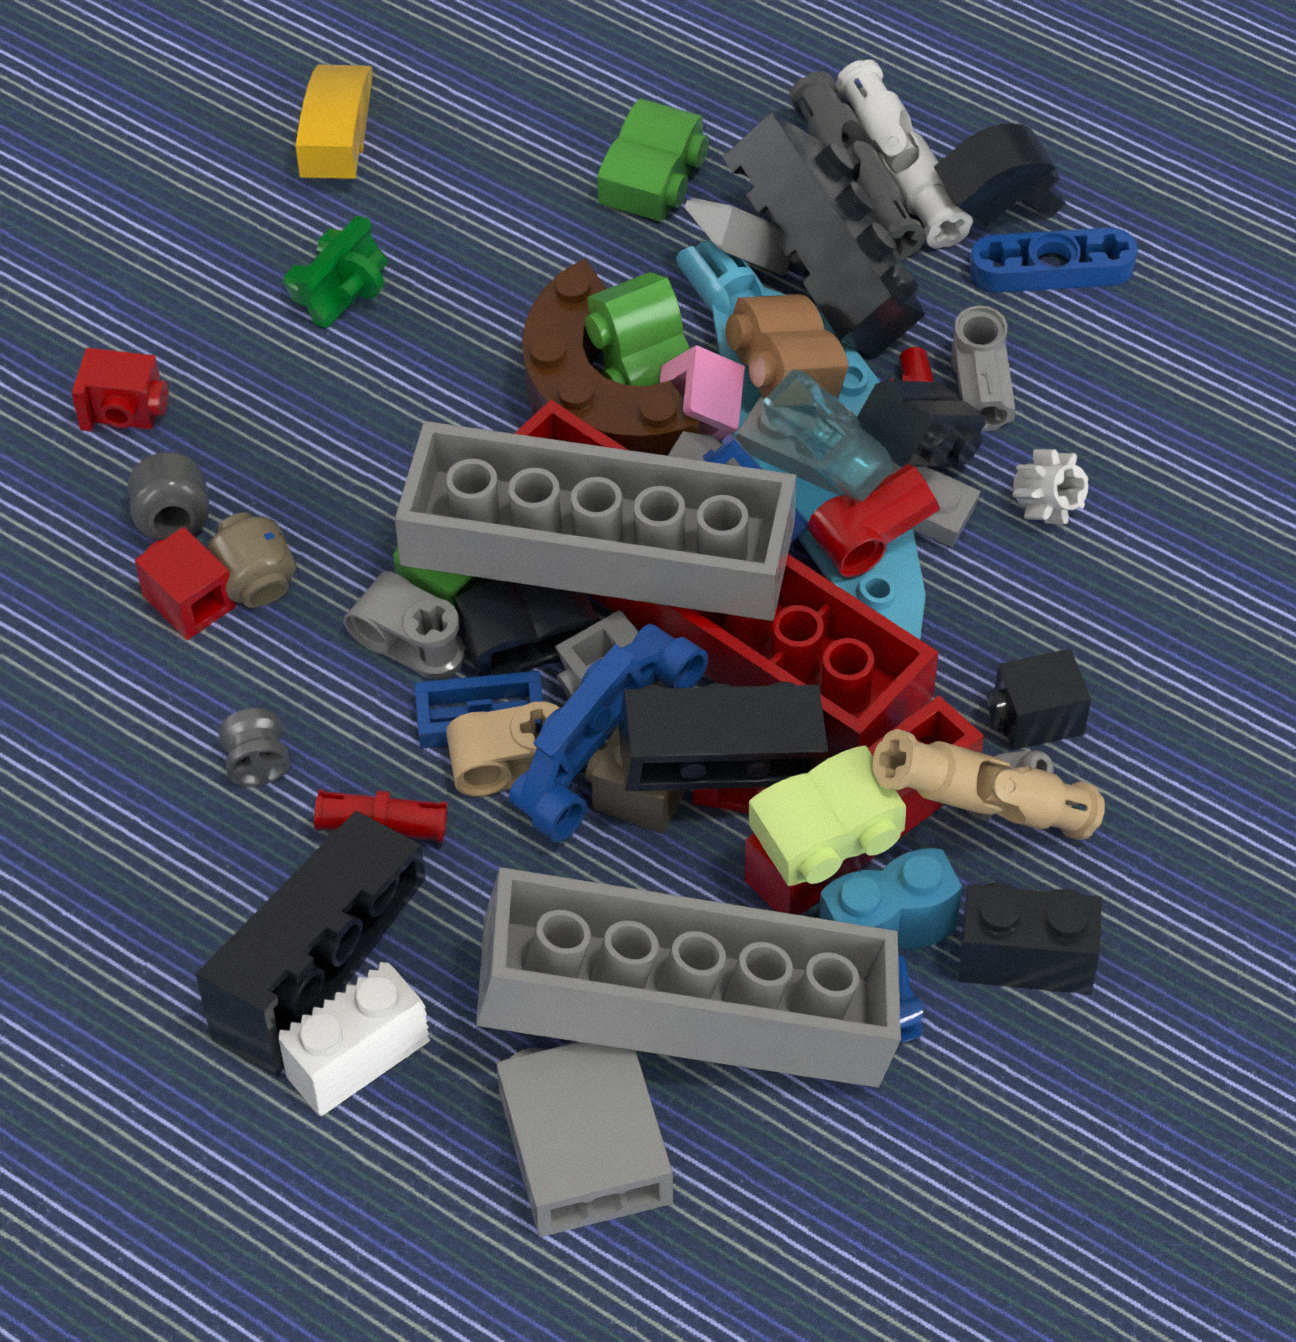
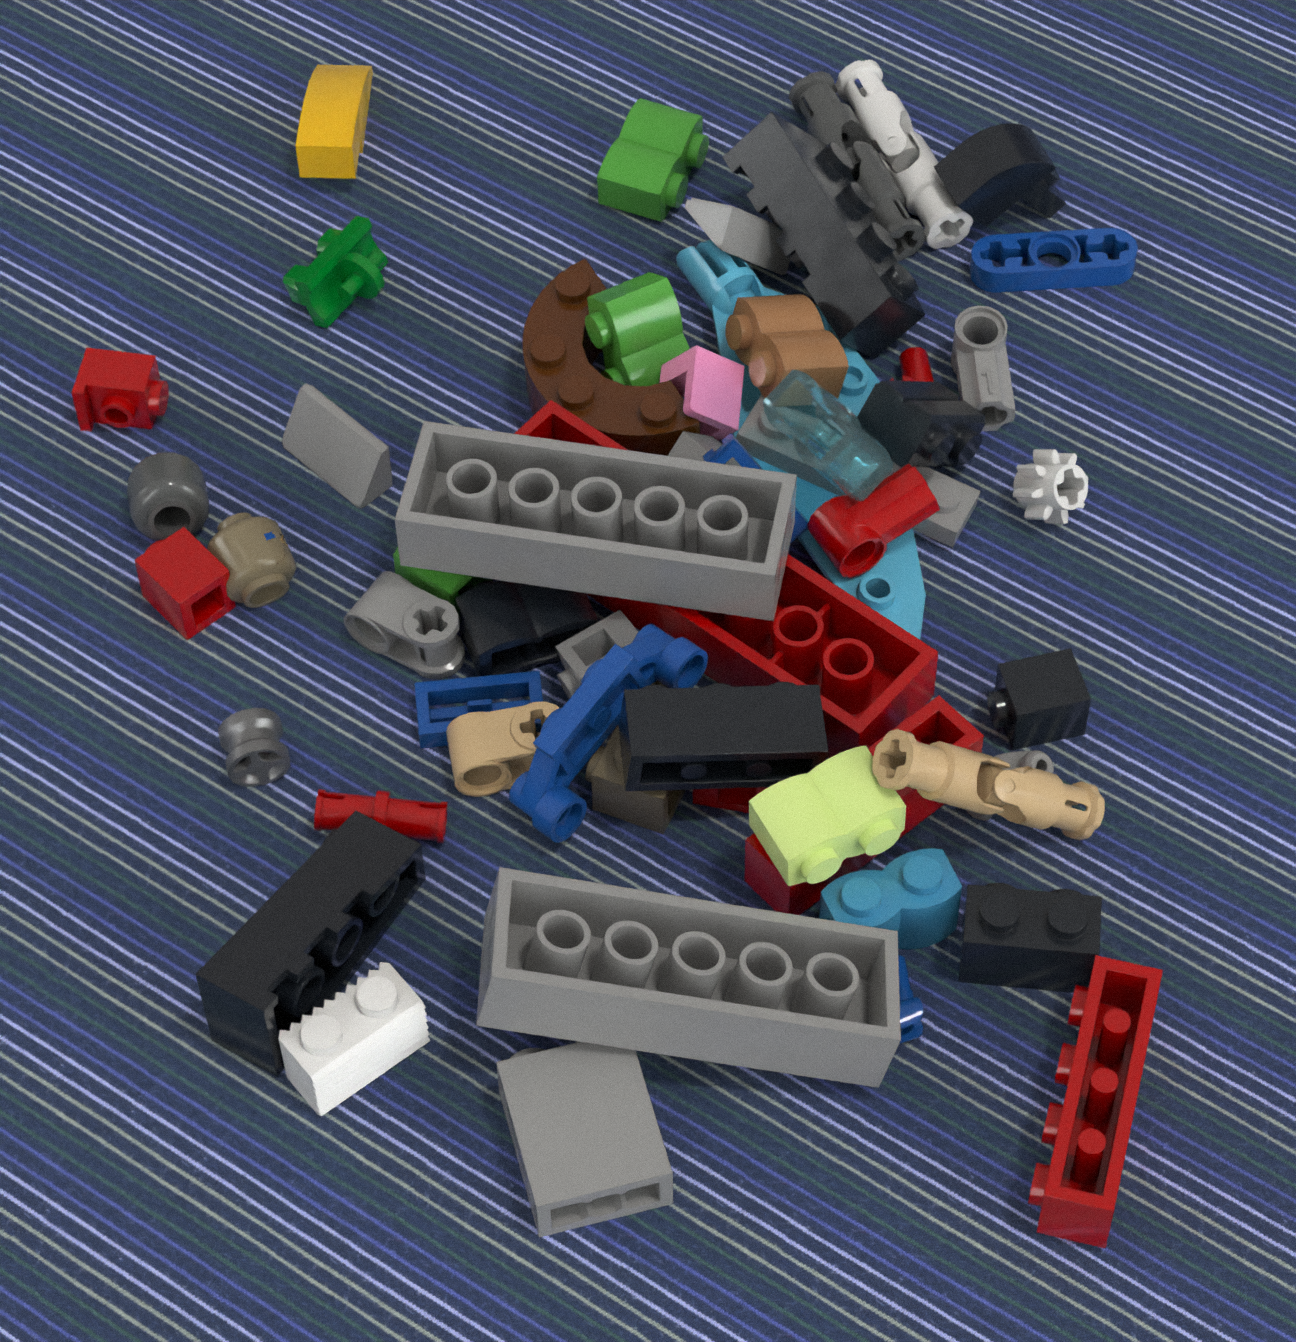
none -> light grey slope [282,383,393,508]
none -> red brick [1028,955,1163,1248]

